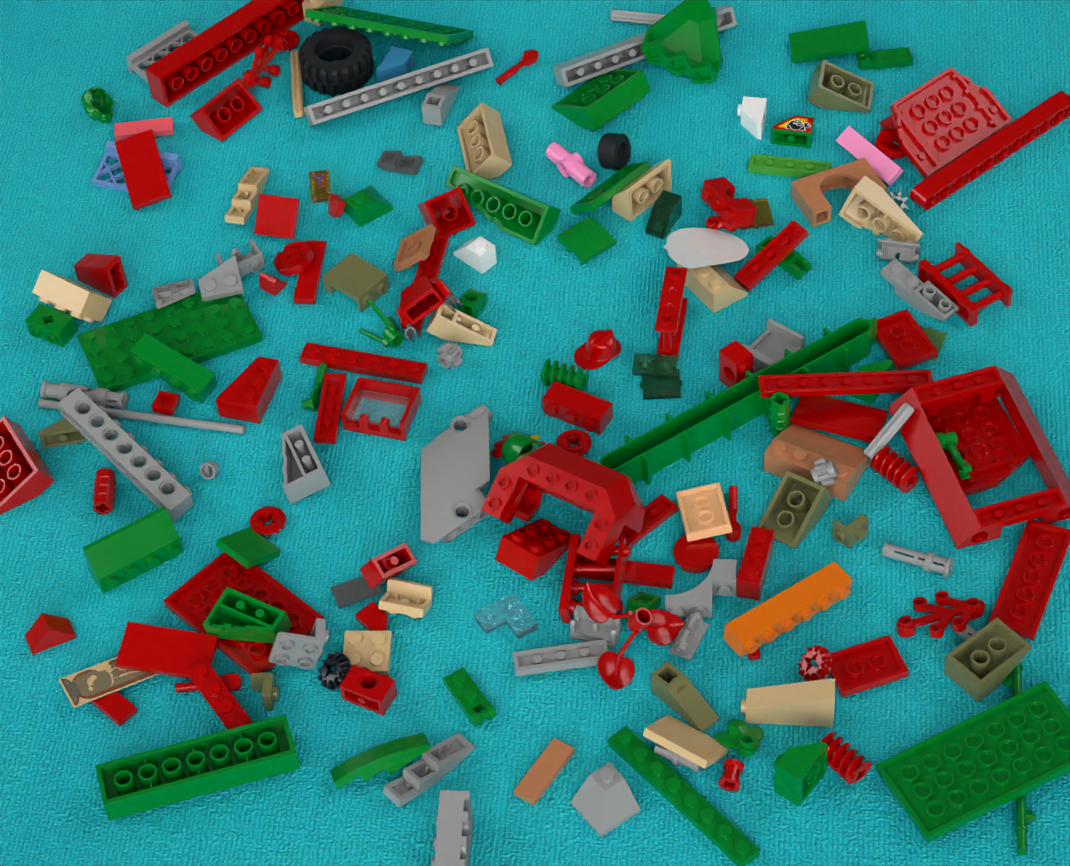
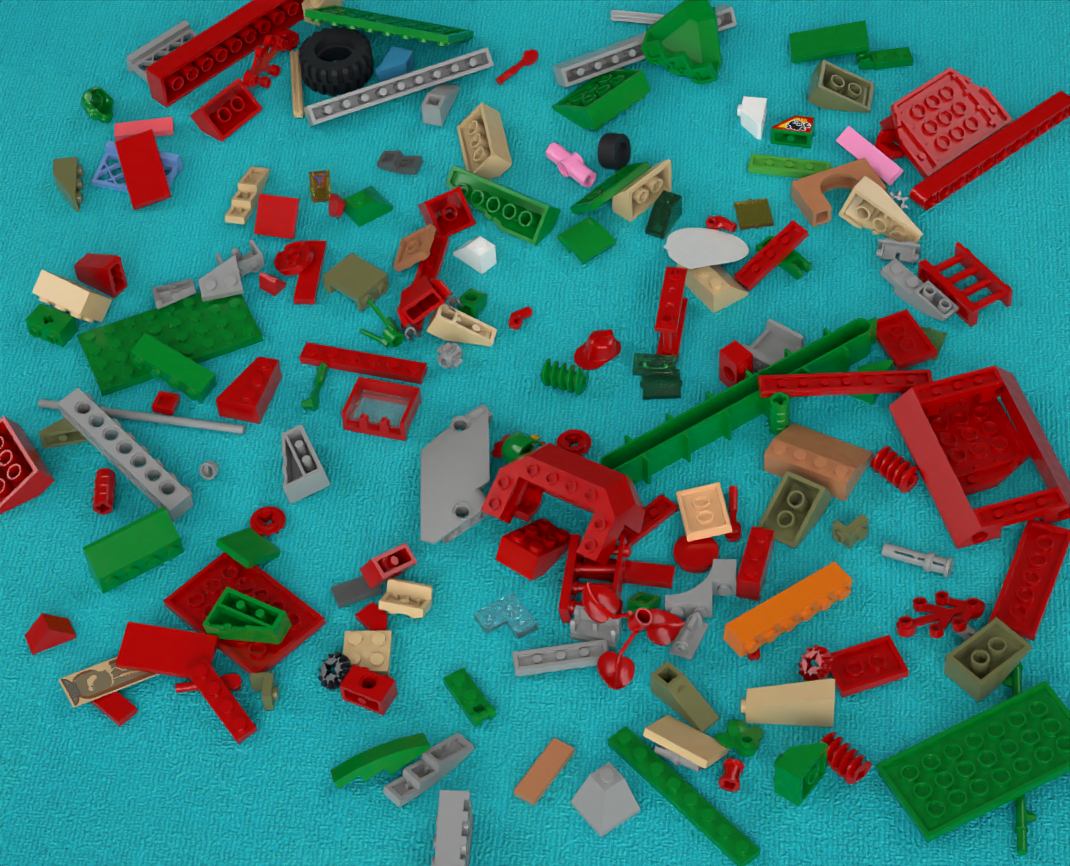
light grey piece [40,380,128,410] -> none
green brick [95,714,300,821] -> none
light grey bracket [269,618,329,669] -> none
red plate [314,373,347,444] -> none
red brick [542,381,613,435] -> none
red arch [701,177,757,229] -> none
red tile [791,396,889,443] -> none
light grey gear [811,458,839,487] -> none
light grey axle [864,403,914,459] -> none
green brick [935,431,972,480] -> none
none -> olive slope [53,157,84,212]
none -> red arm [508,306,533,330]

